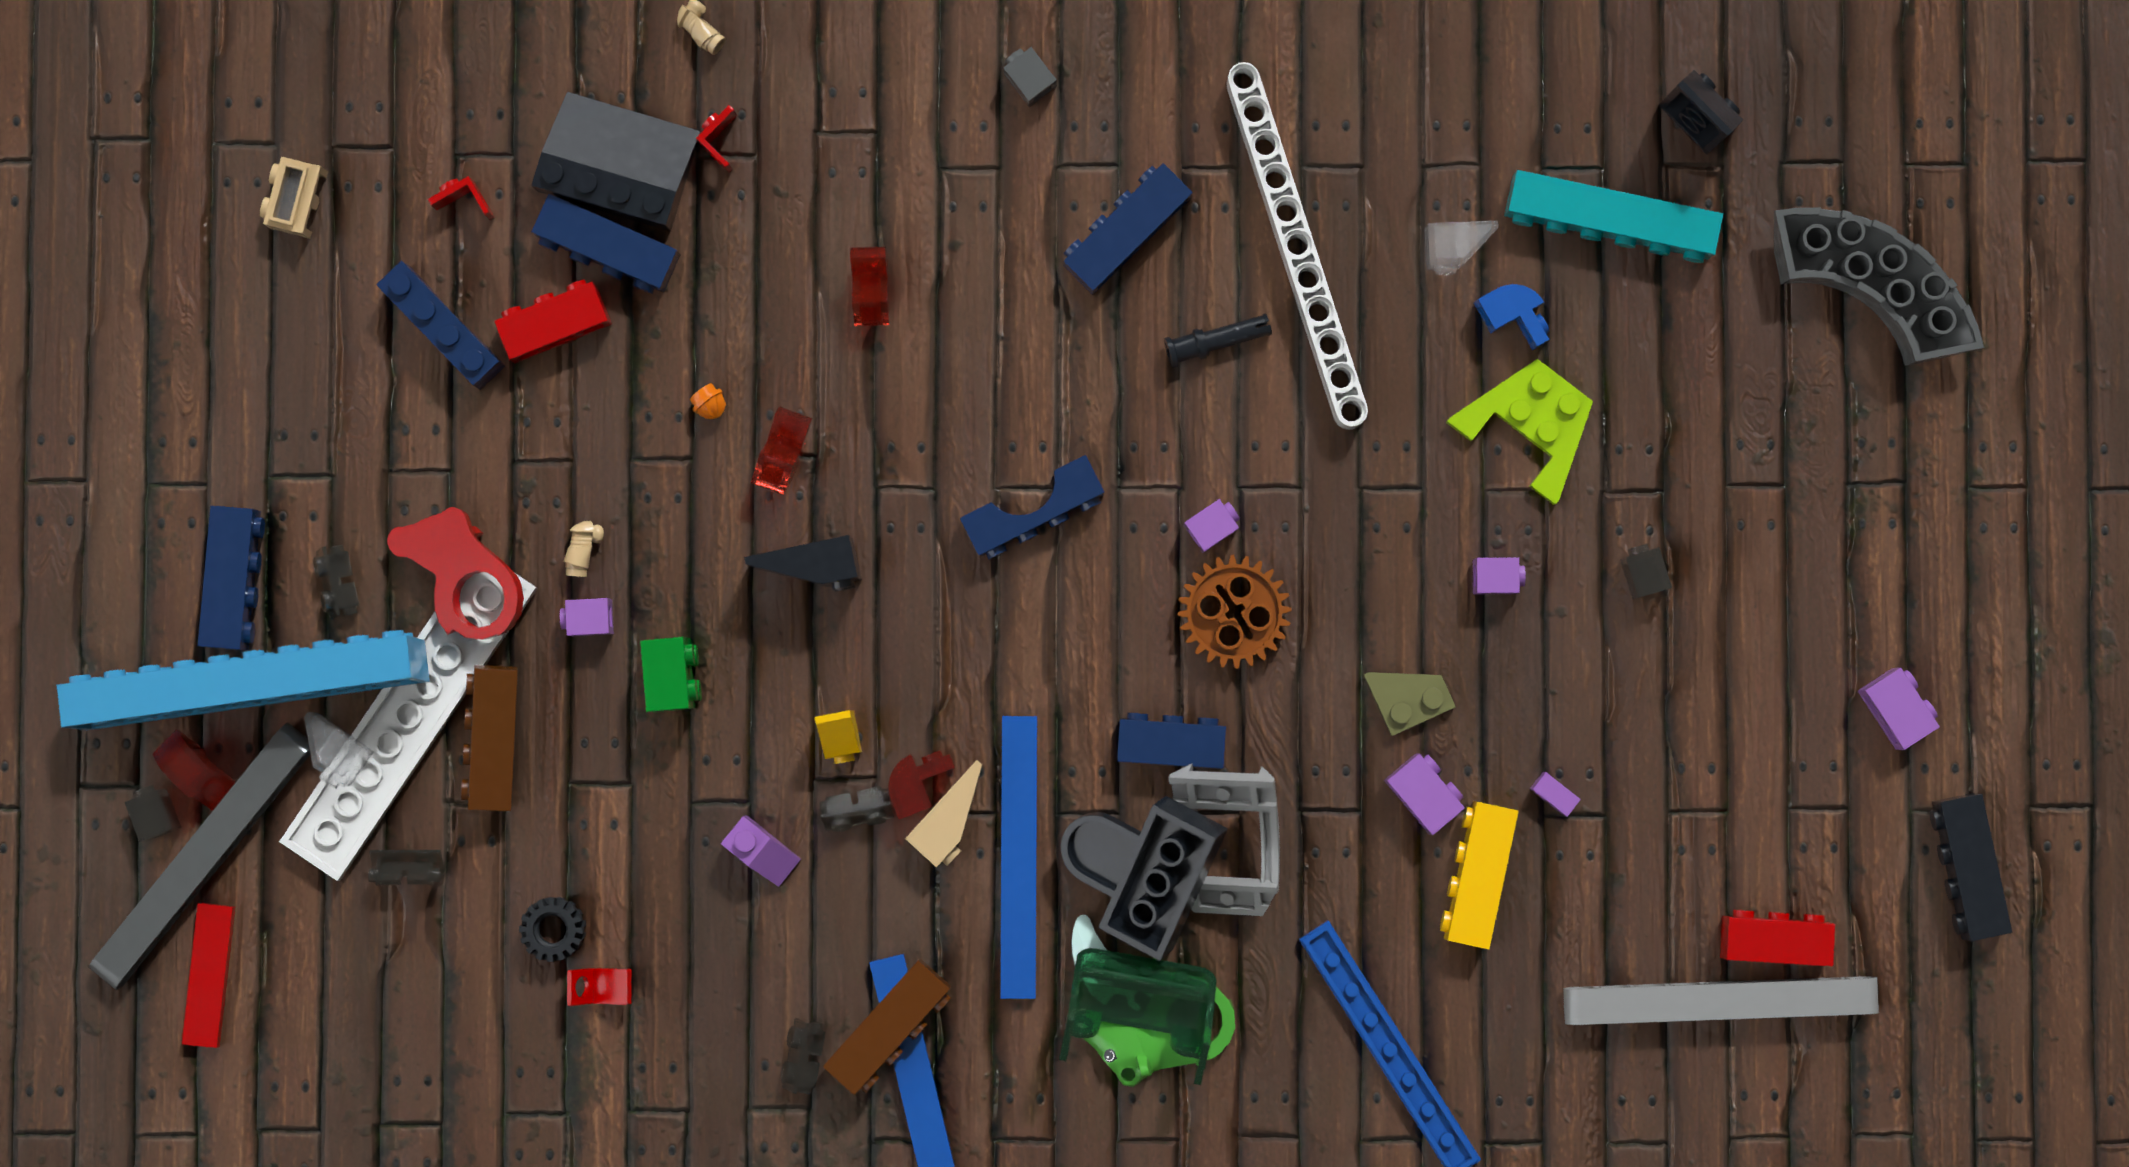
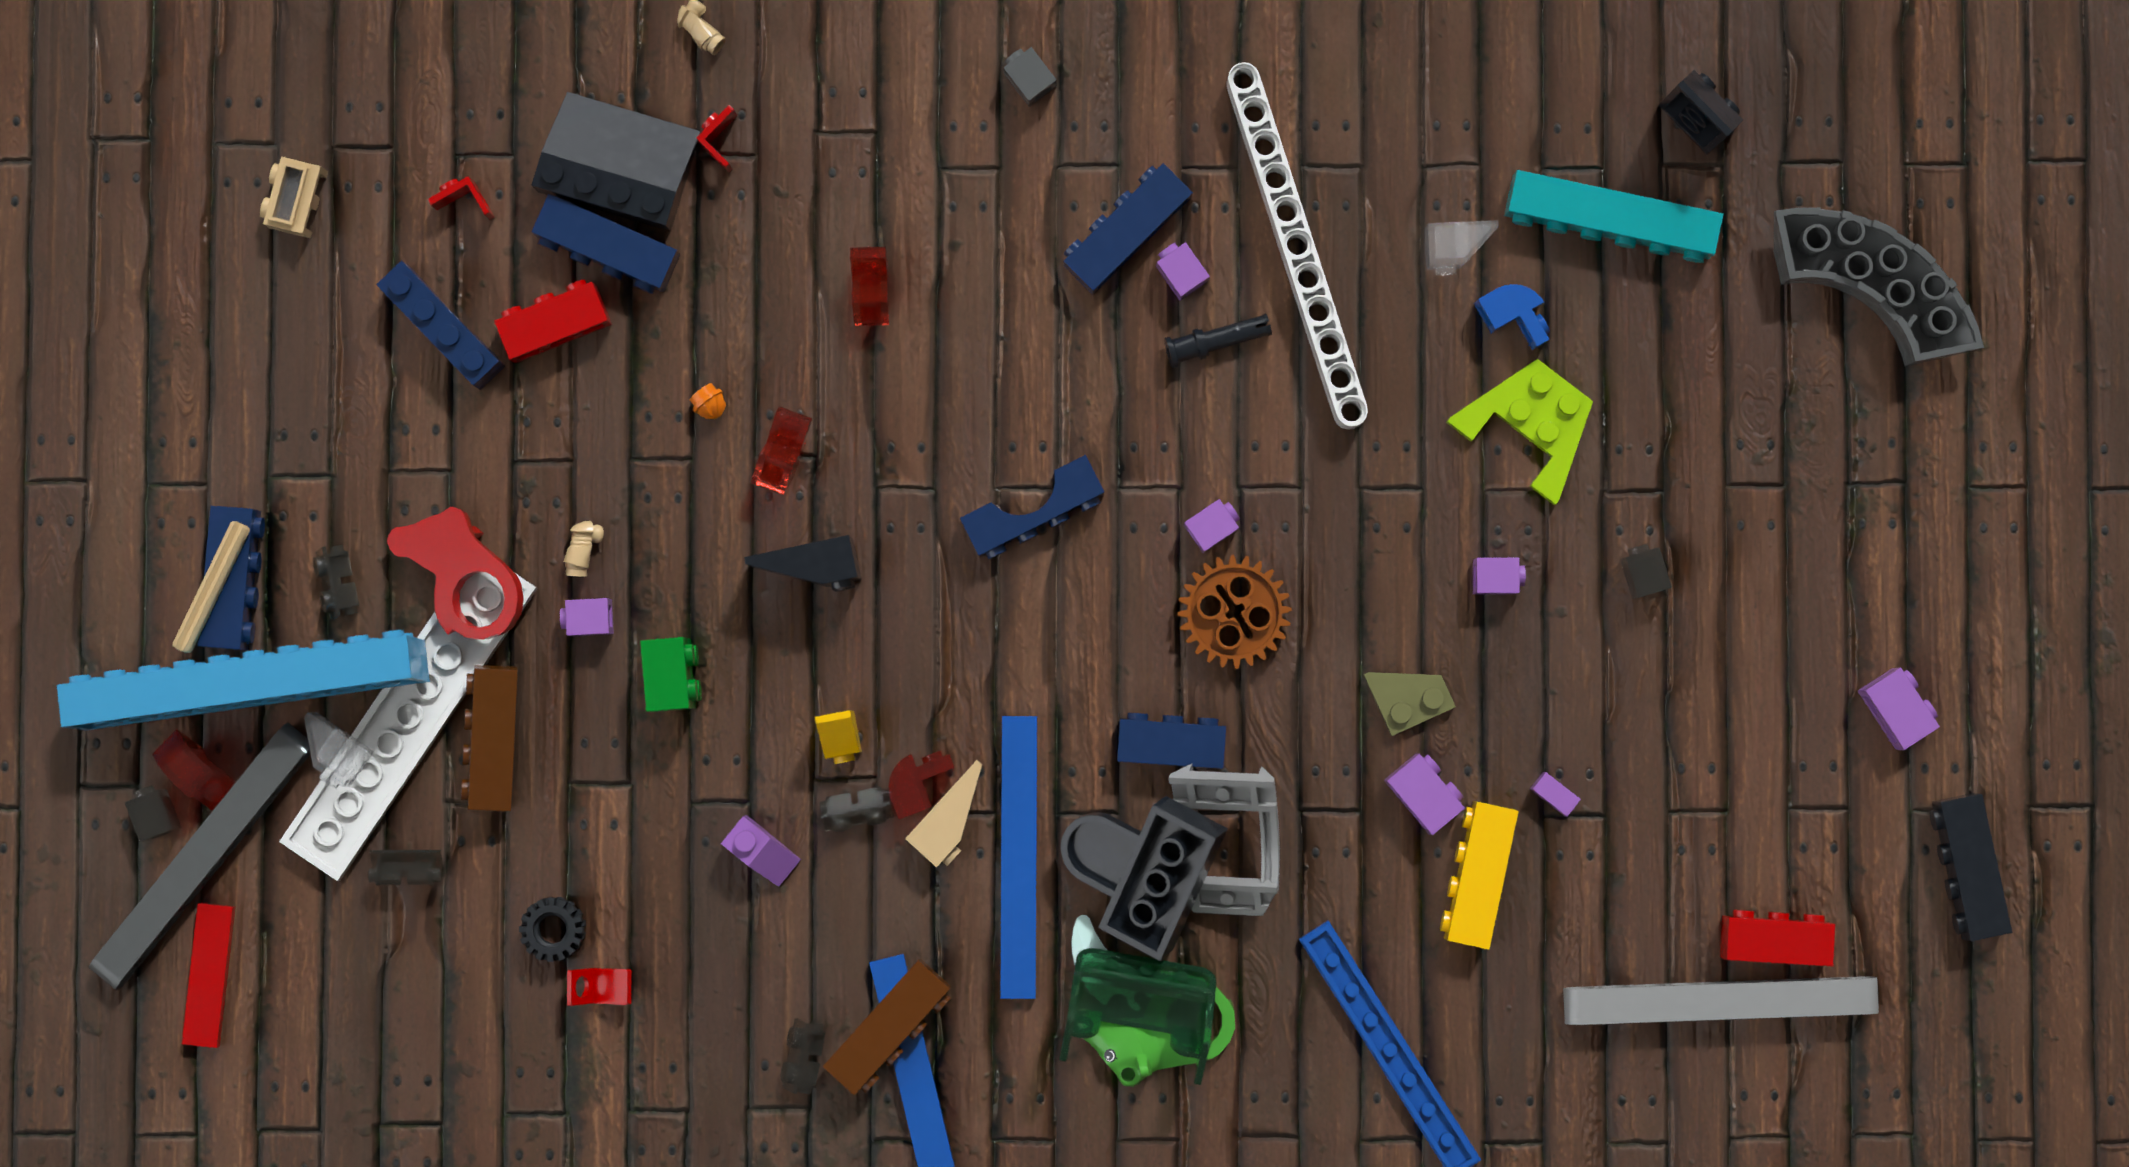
none -> tan axle [173,521,250,653]
none -> medium lavender brick [1156,242,1210,301]

